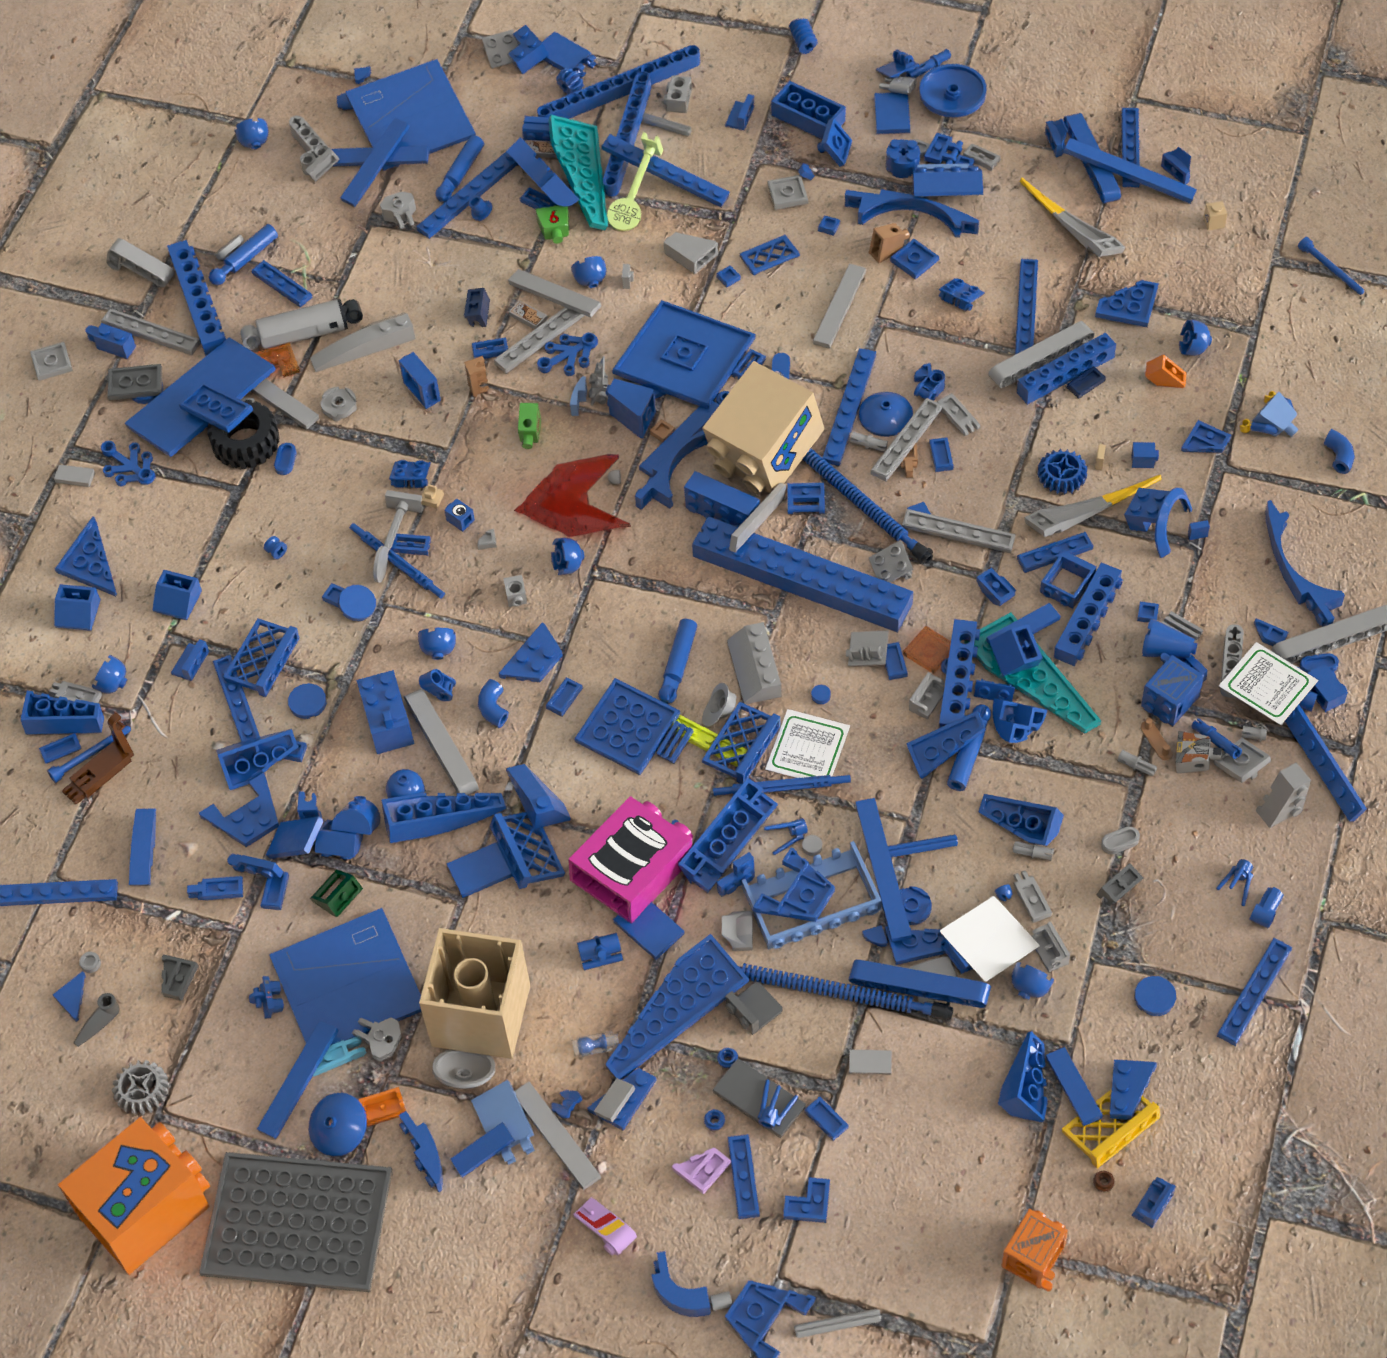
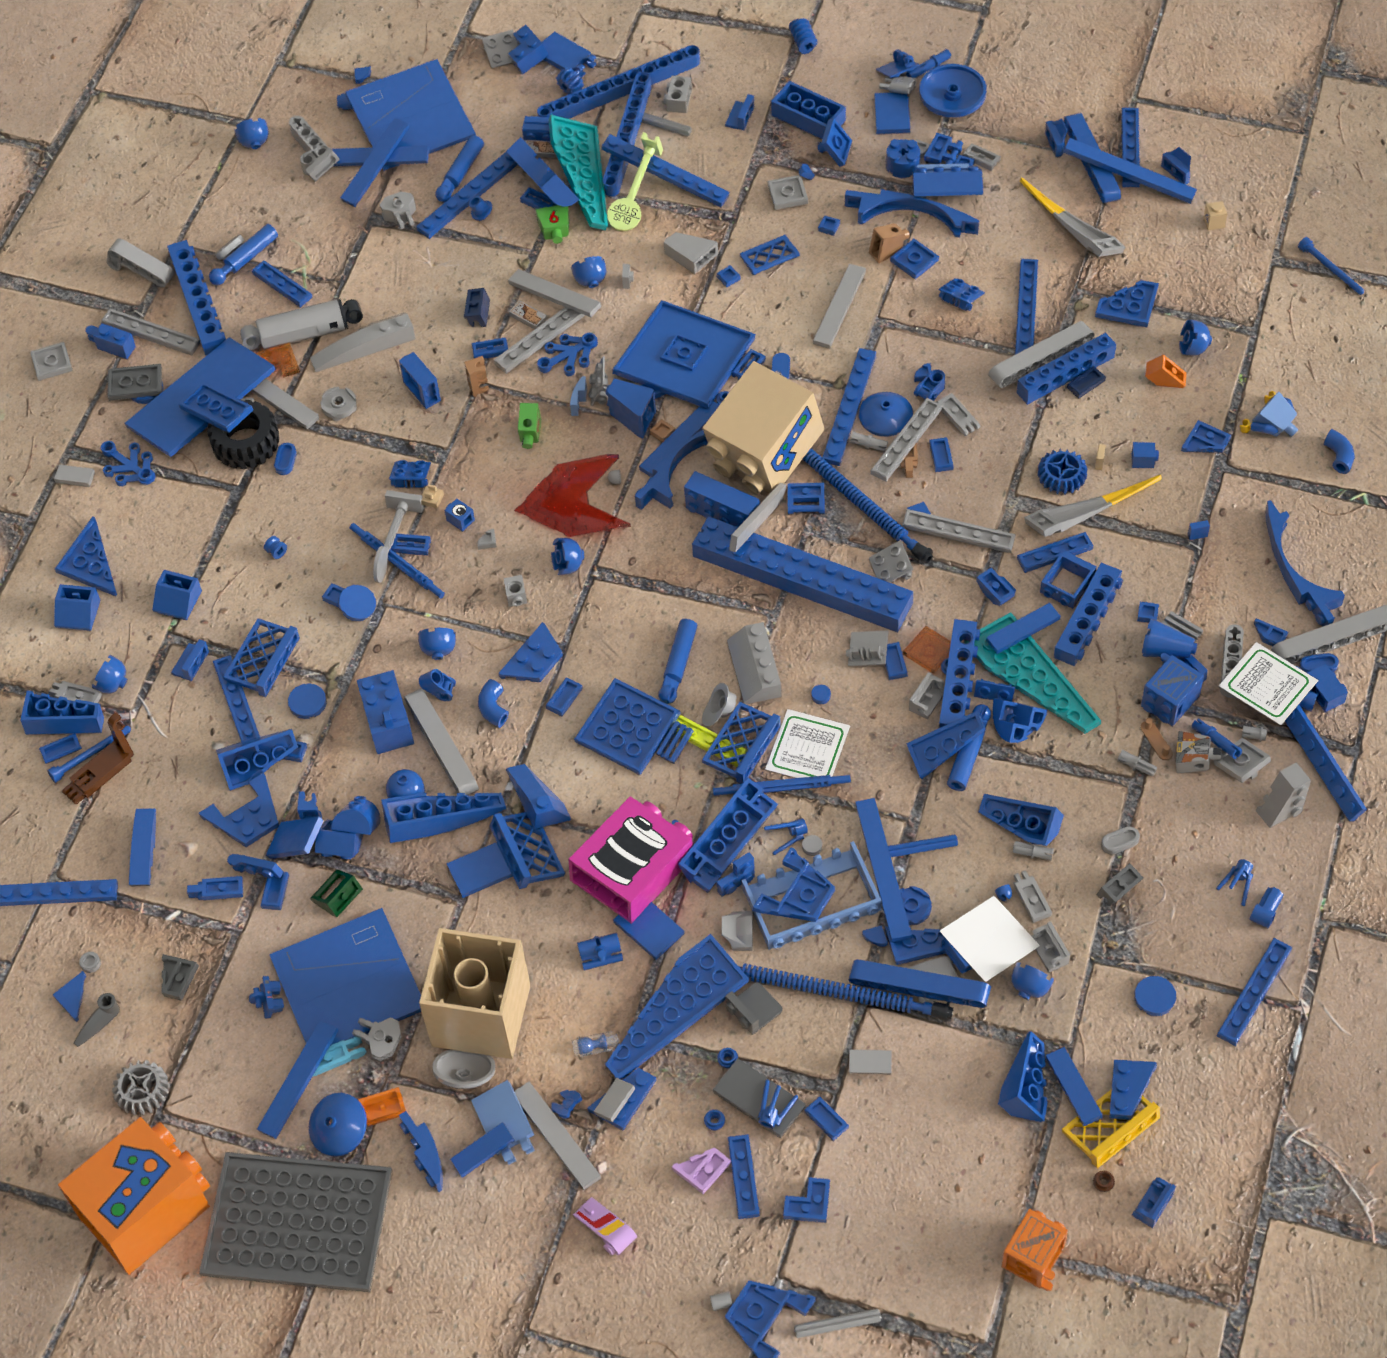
blue arch [651,1251,711,1317] -> none
blue slope [989,623,1043,677] -> none
blue piece [1124,487,1193,558] -> none

